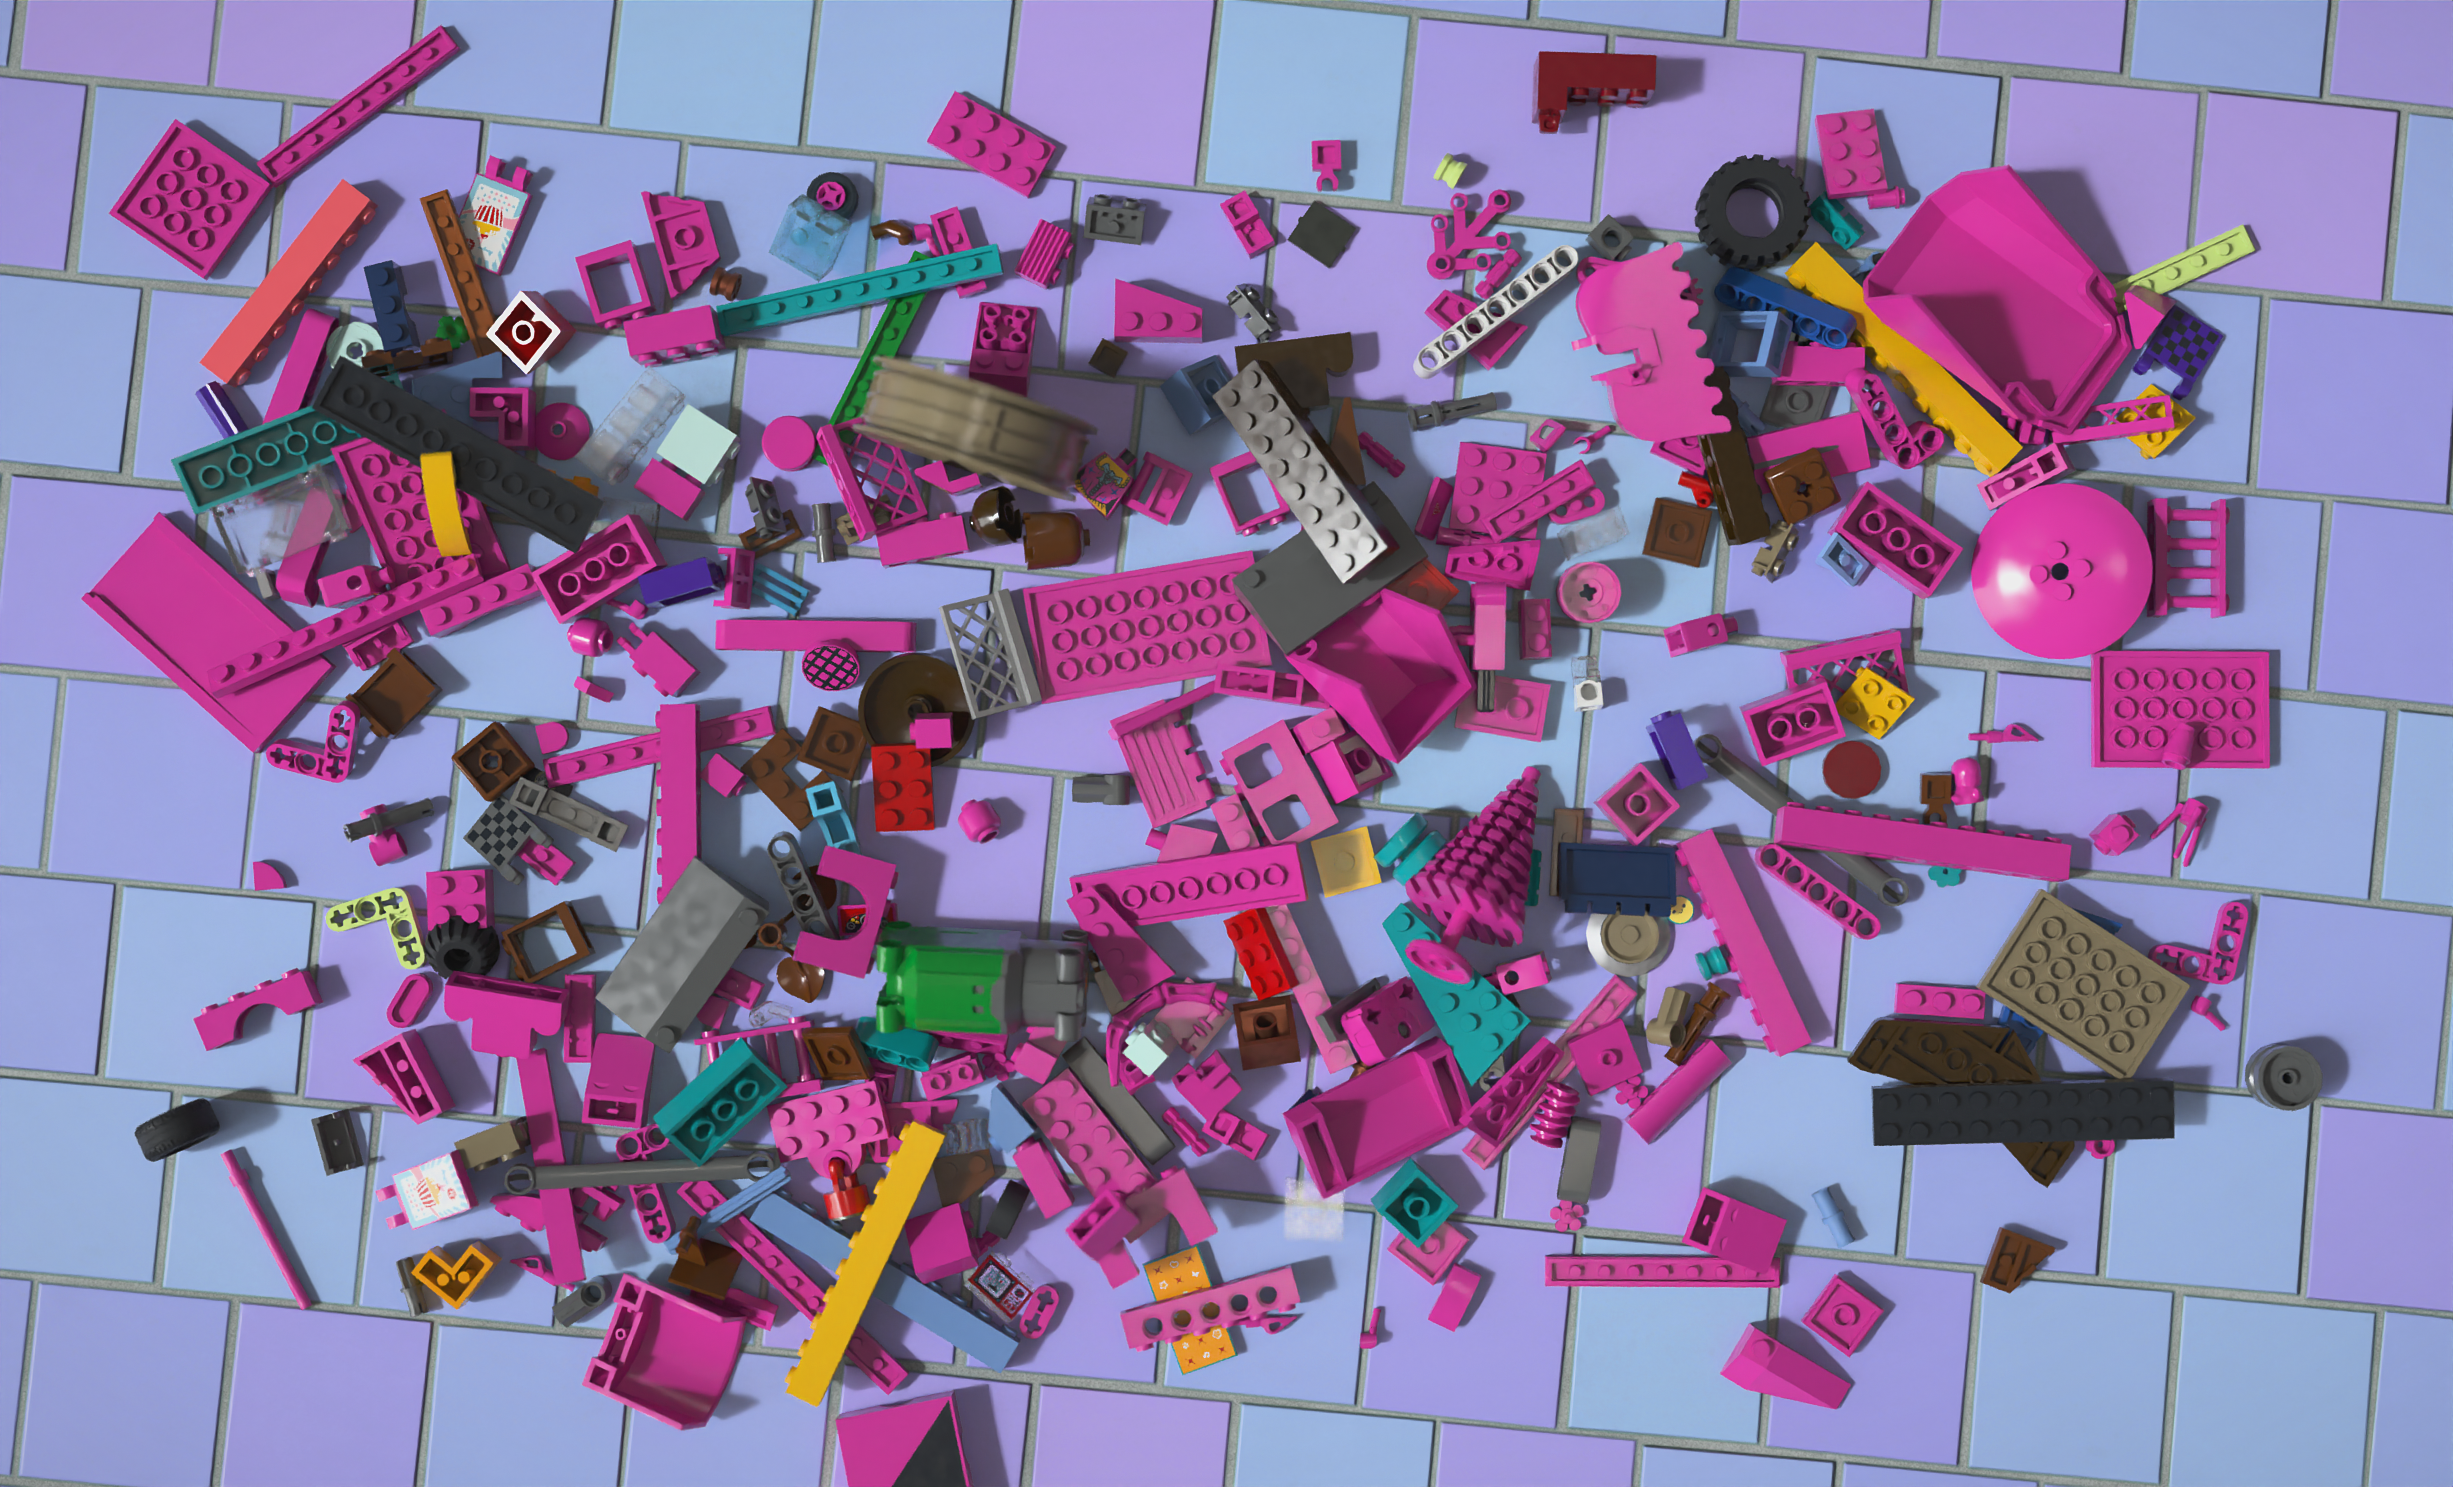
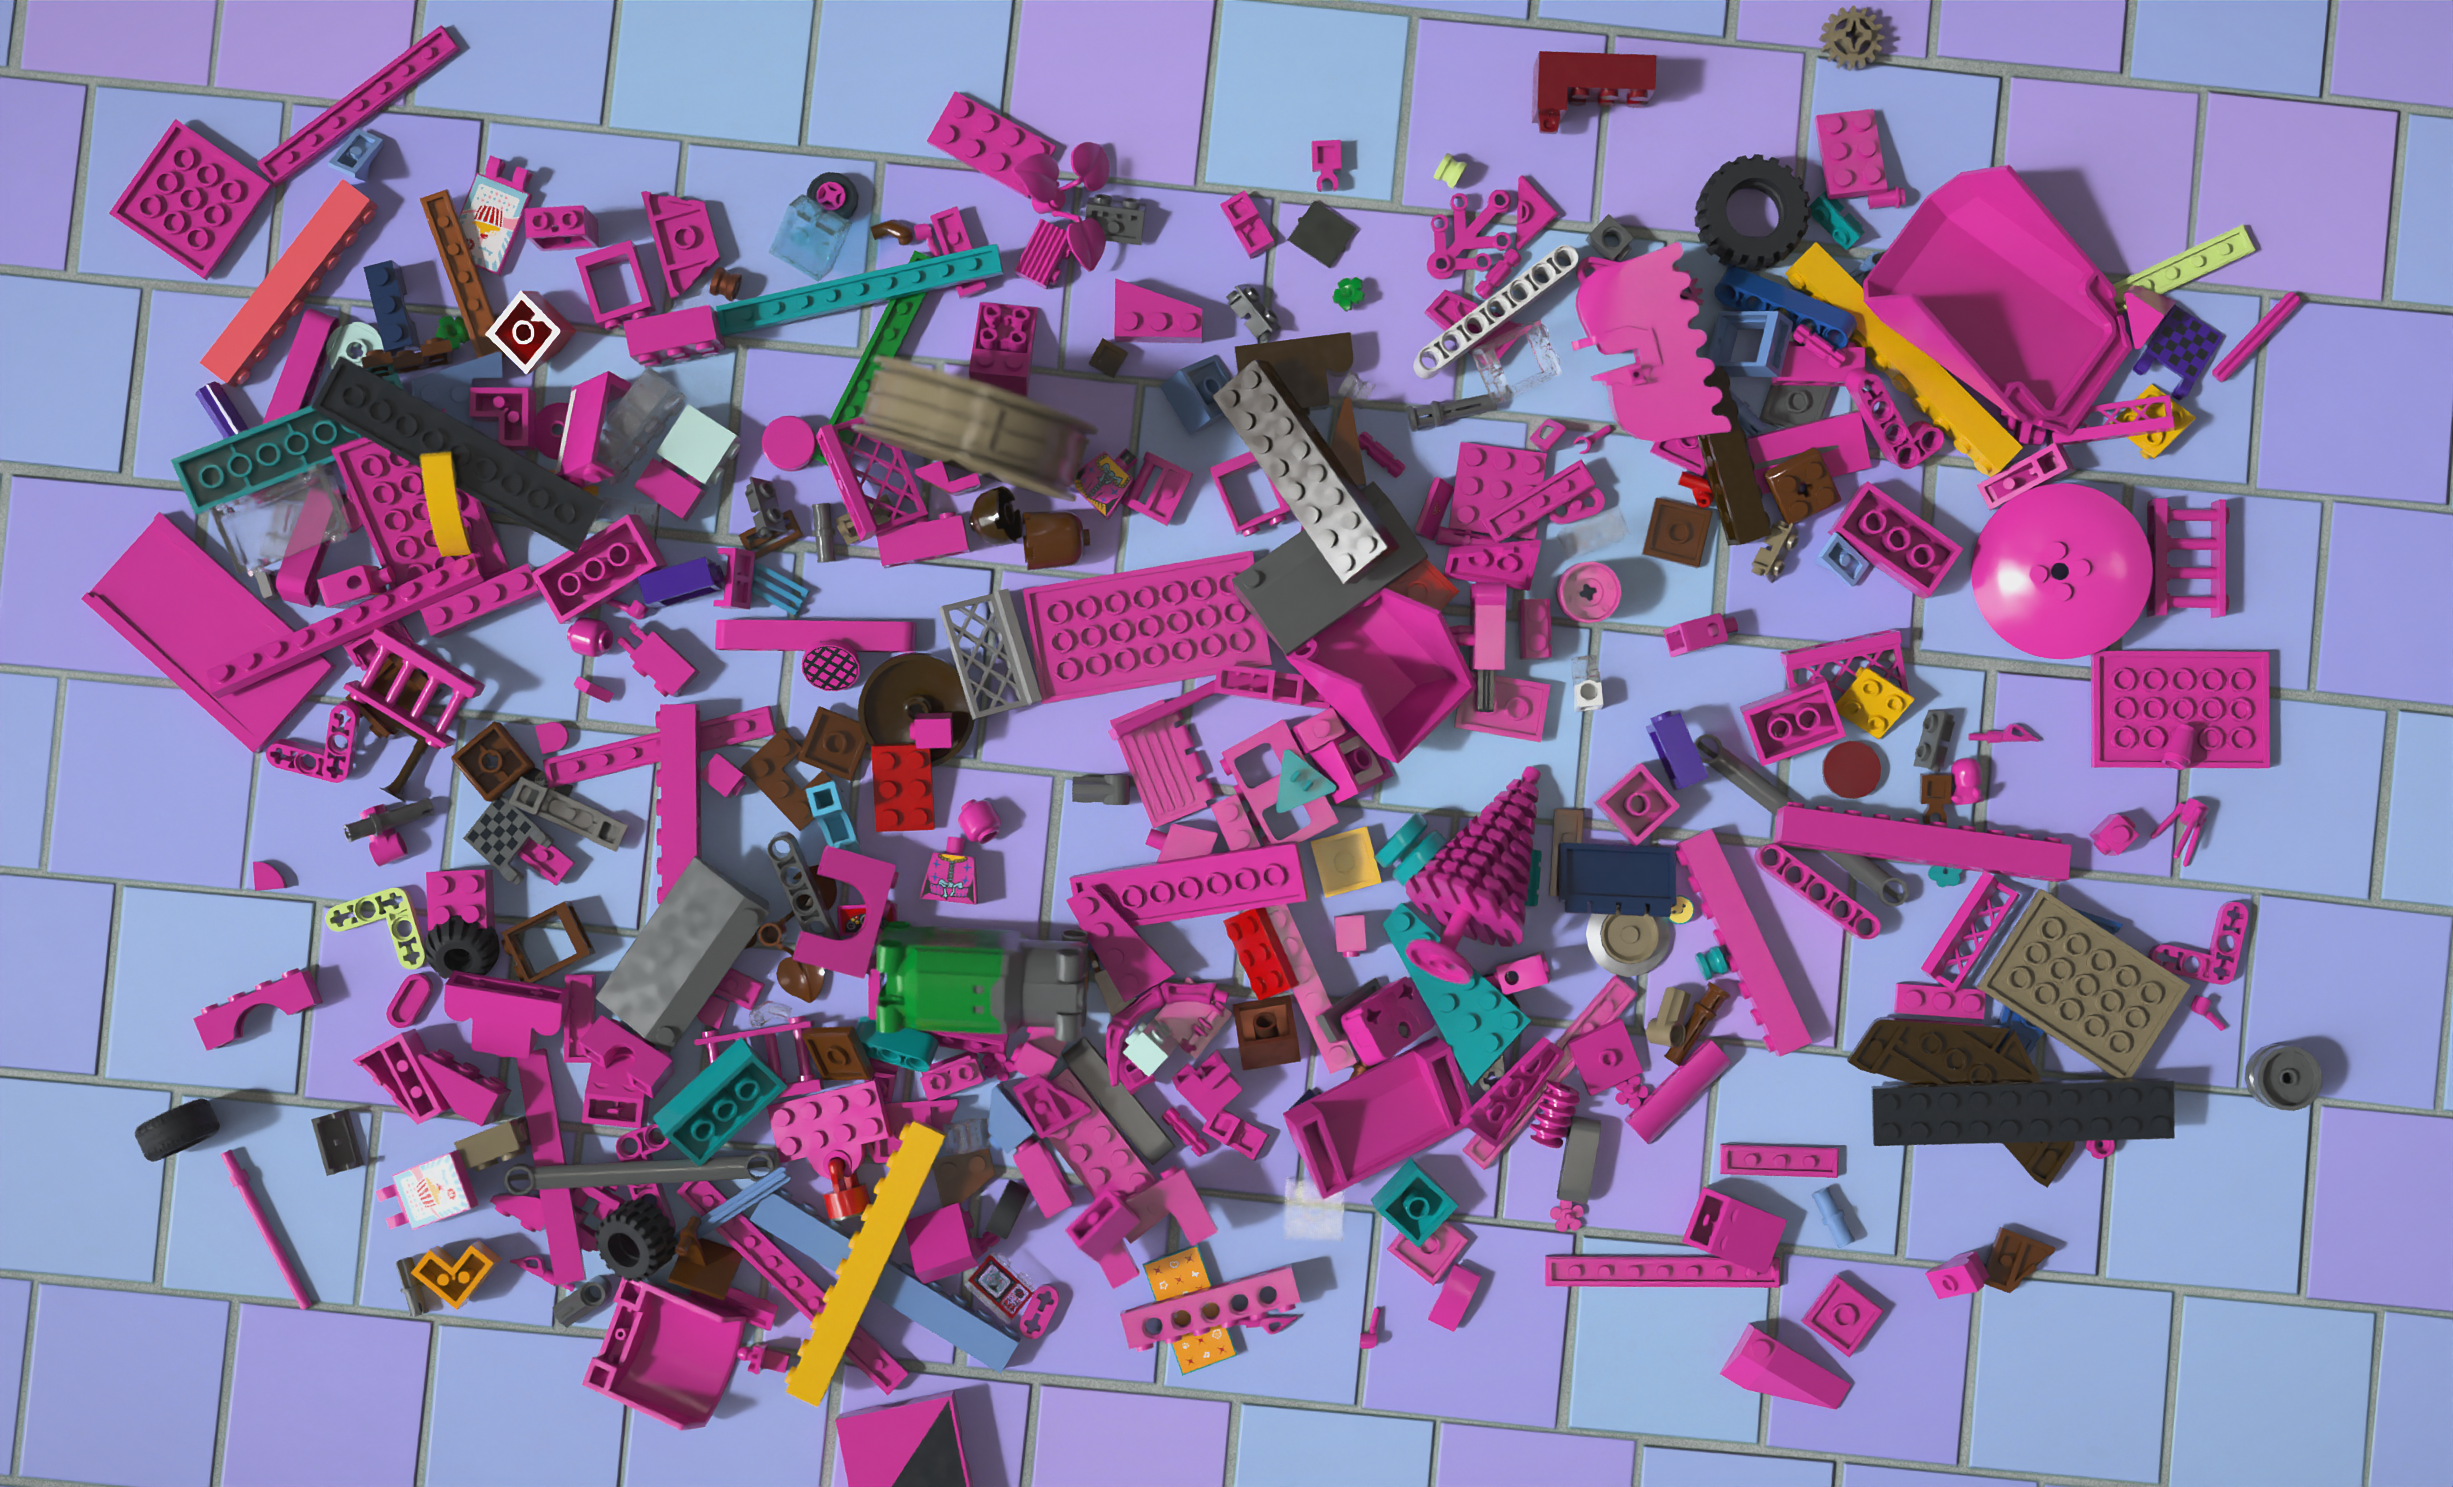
none -> light blue slope [328,128,383,181]
none -> dark pink fence [343,625,486,749]
none -> dark brown piece [379,721,435,803]
none -> dark pink slope [418,1048,512,1127]
none -> dark pink window [525,205,599,251]
none -> dark pink panel [555,371,631,489]
none -> dark pink arch [579,1015,675,1099]
none -> black tyre [595,1199,677,1282]
none -> dark pink piece [737,1343,791,1375]
none -> dark pink tile [868,950,885,1020]
none -> dark pink torso [920,836,978,905]
none -> dark pink plant [1011,142,1109,272]
none -> dark pink wing [1013,1073,1091,1139]
none -> teal piece [1276,749,1336,814]
none -> green plant [1332,277,1365,312]
none -> brick [1334,915,1366,957]
none -> clear wheel [1336,370,1376,410]
none -> clear window [1470,320,1562,404]
none -> dark pink tile [1515,175,1559,251]
none -> dark pink tile [1719,1144,1839,1178]
none -> dark pink axle [1792,324,1846,368]
none -> dark tan gear [1819,5,1884,71]
none -> dark grey hinge [1913,710,1955,772]
none -> dark pink fence [1920,871,2020,993]
none -> dark pink brick [1925,1251,1990,1299]
none -> dark pink axle [2212,291,2301,382]

